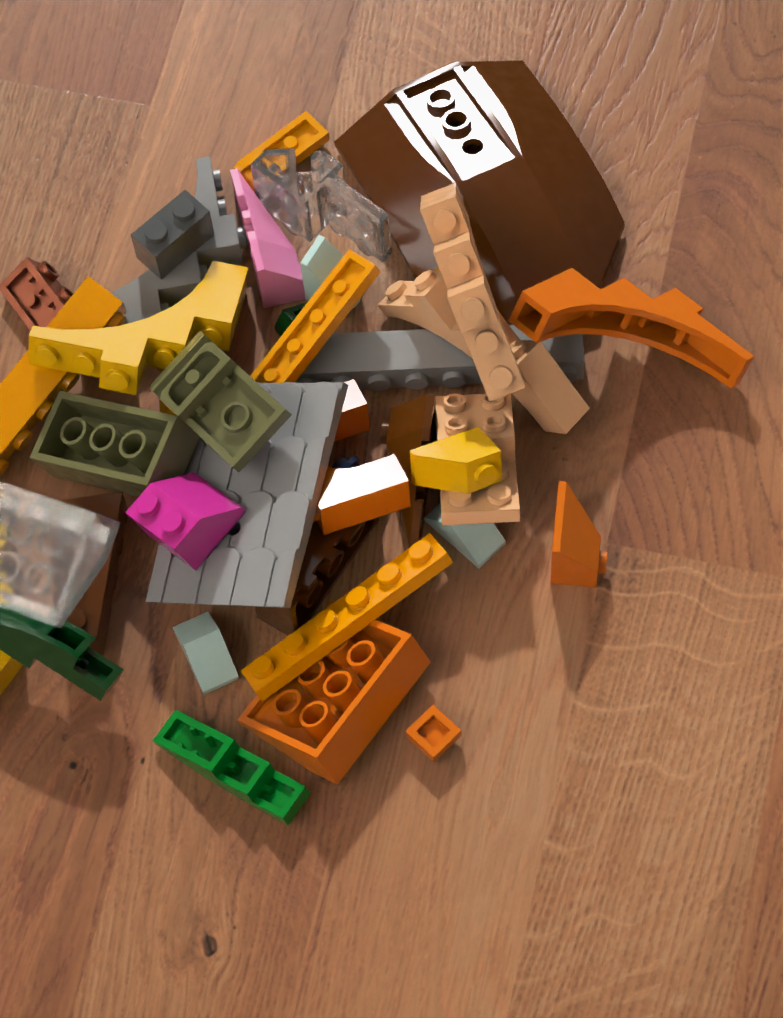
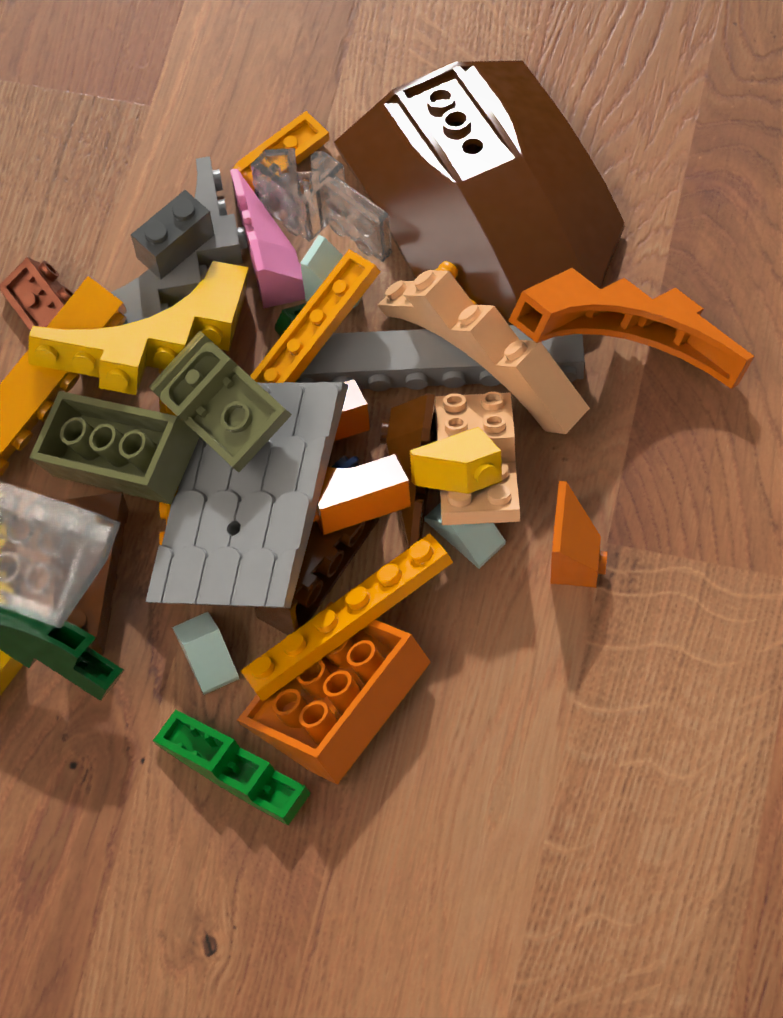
dark pink slope [125,472,246,571] -> none
orange plate [405,705,462,762] -> none
light nougat arch [420,183,526,401] -> none

